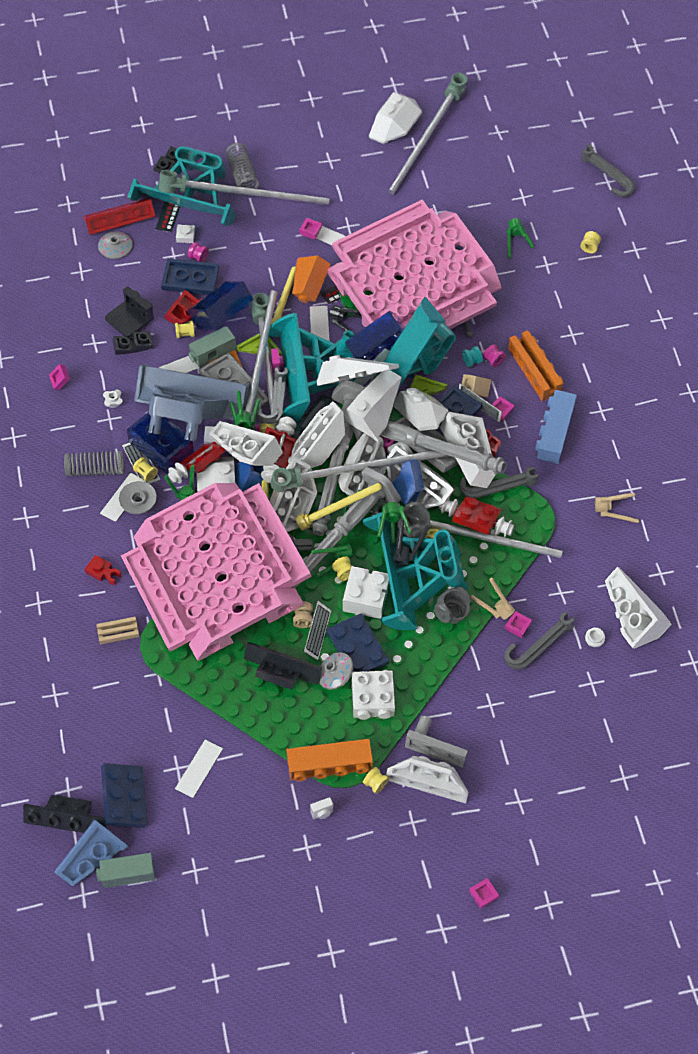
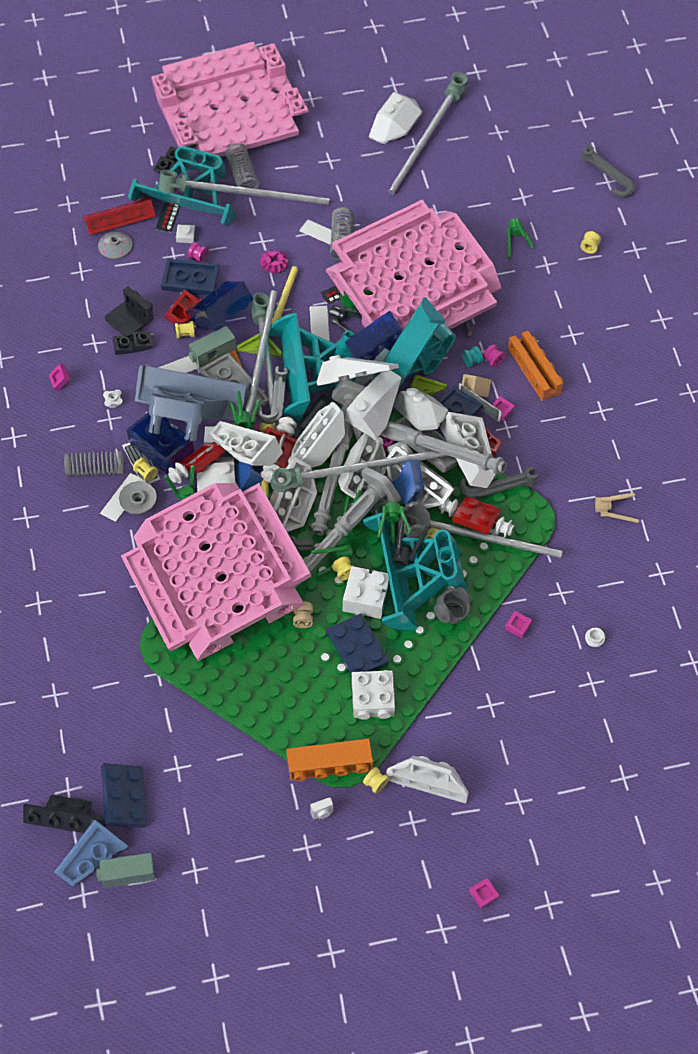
red plate [84,555,121,585] -> none
tan tile [96,617,139,645] -> none
white sticker [175,740,223,798] -> none
black bracket [244,642,323,690] -> none
dark pink plate [271,348,283,374] -> none
orange slope [292,255,331,303] -> none
light yellow piece [296,483,382,531] -> none
dark pink plate [299,218,322,240] -> none
sticker [304,601,331,660] -> none
light grey dish [319,652,353,690] -> none
light grey piece [405,716,468,768] -> none
tan plant [470,578,515,620] -> none
dark grey piece [504,612,574,670] -> none
medium blue brick [535,390,577,464] -> none
white wedge [605,567,672,649] -> none
none -> bright pink slope [151,42,308,157]
none -> dark pink gear [260,249,288,273]
none -> light grey piece [330,207,354,261]

